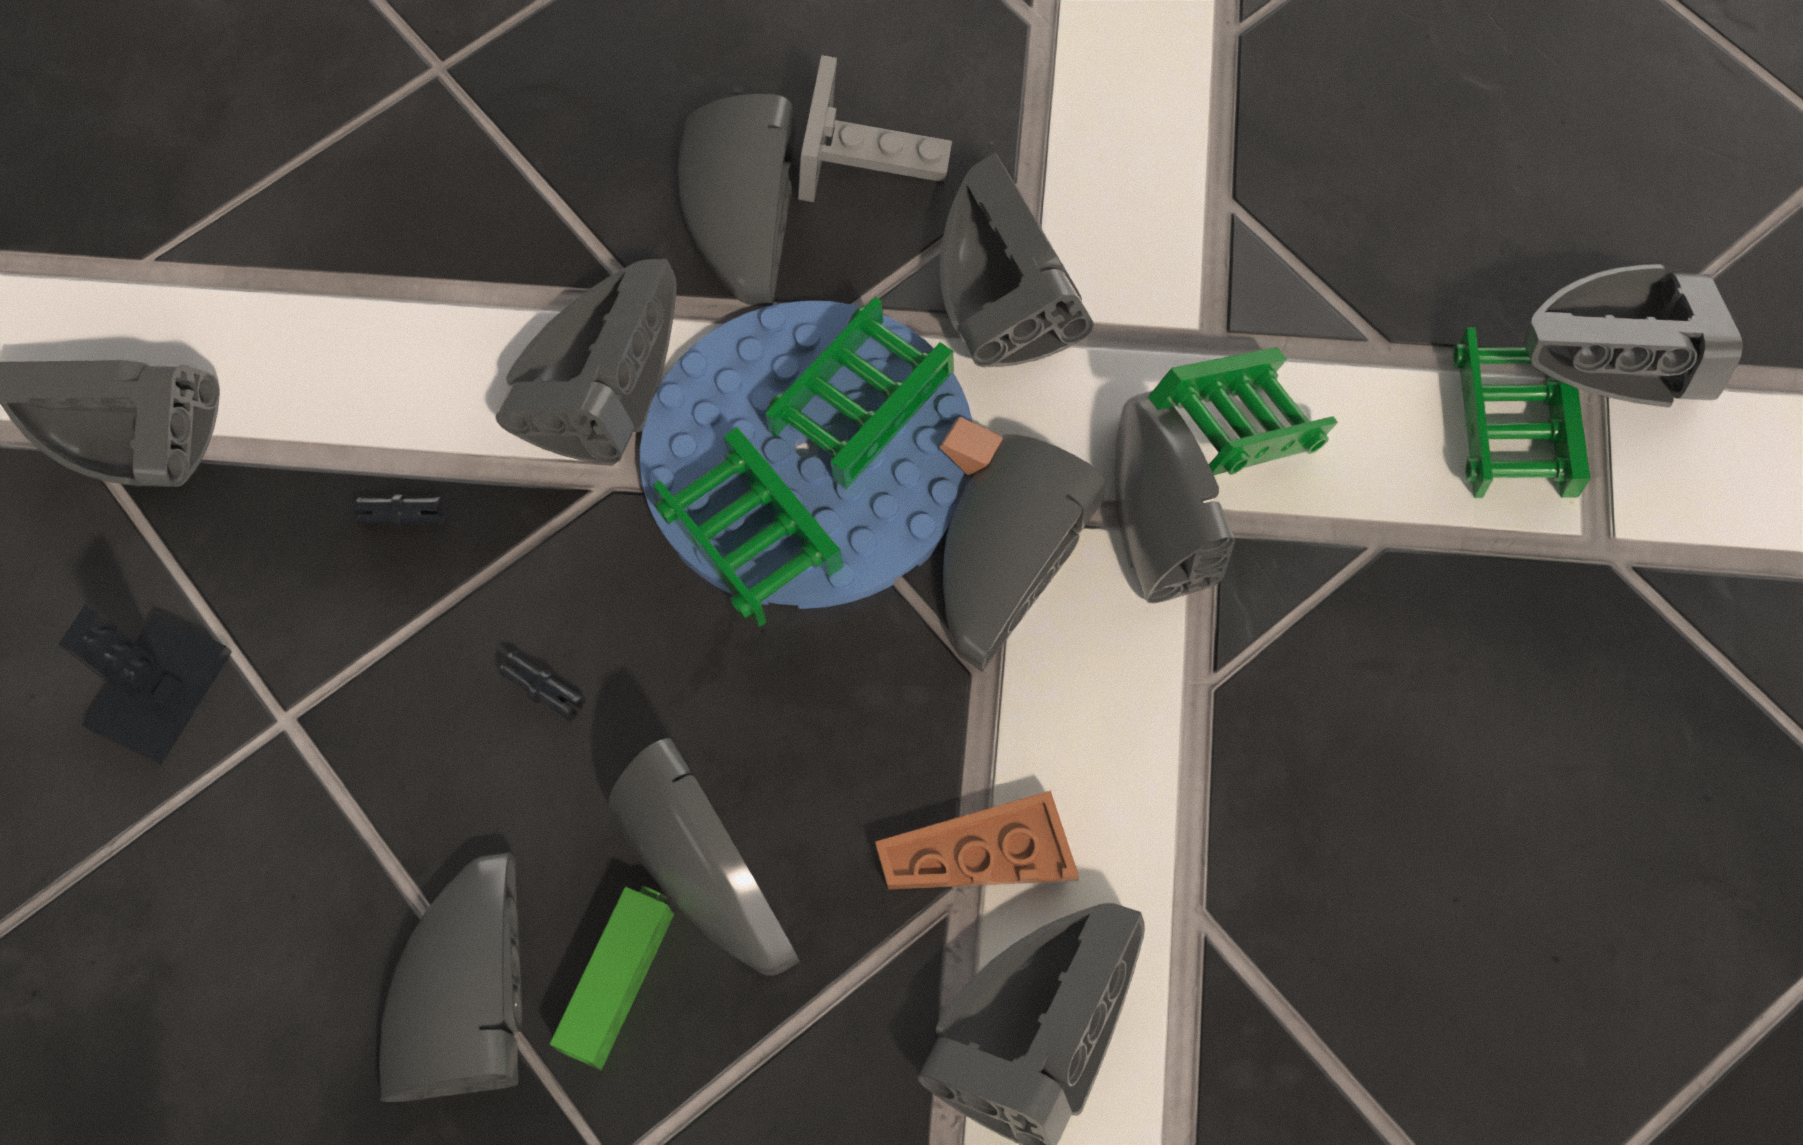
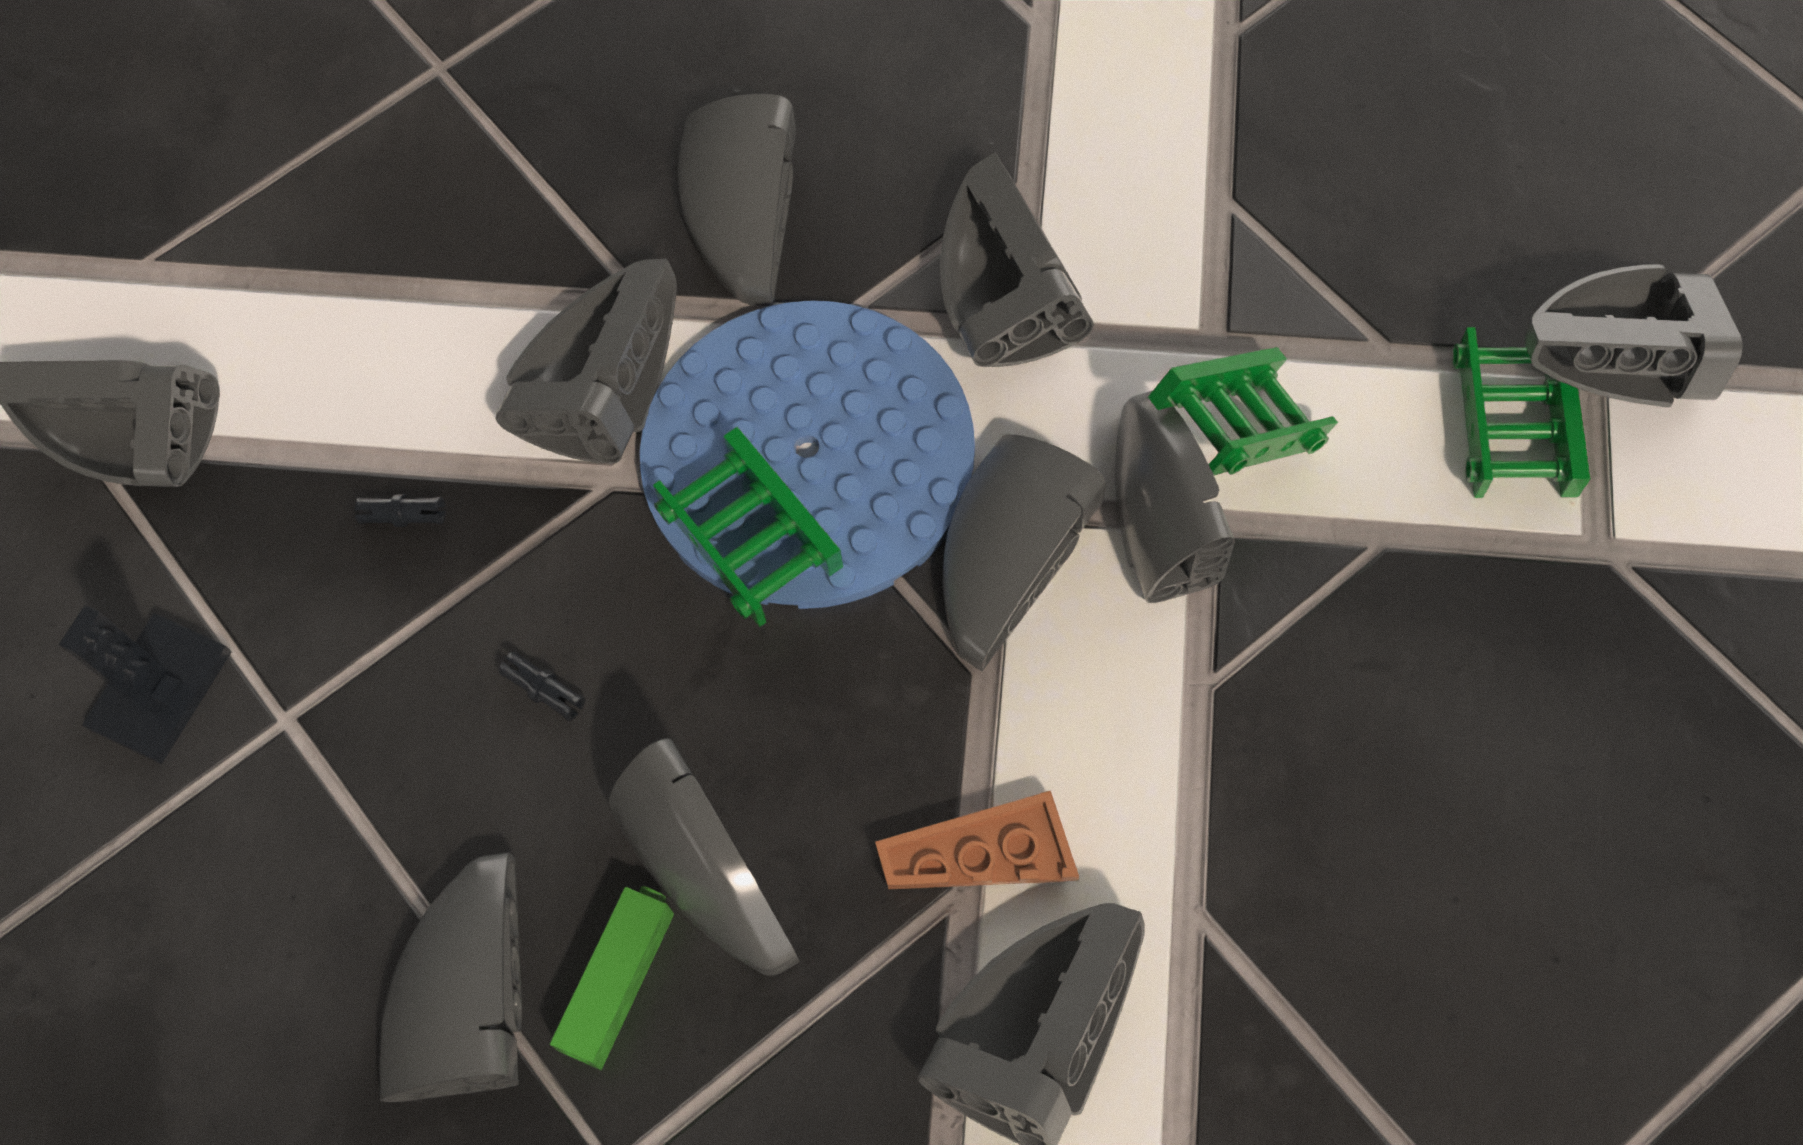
green fence [765,297,954,489] -> none
light grey piece [798,55,952,202] -> none
nougat slope [939,417,1003,475] -> none

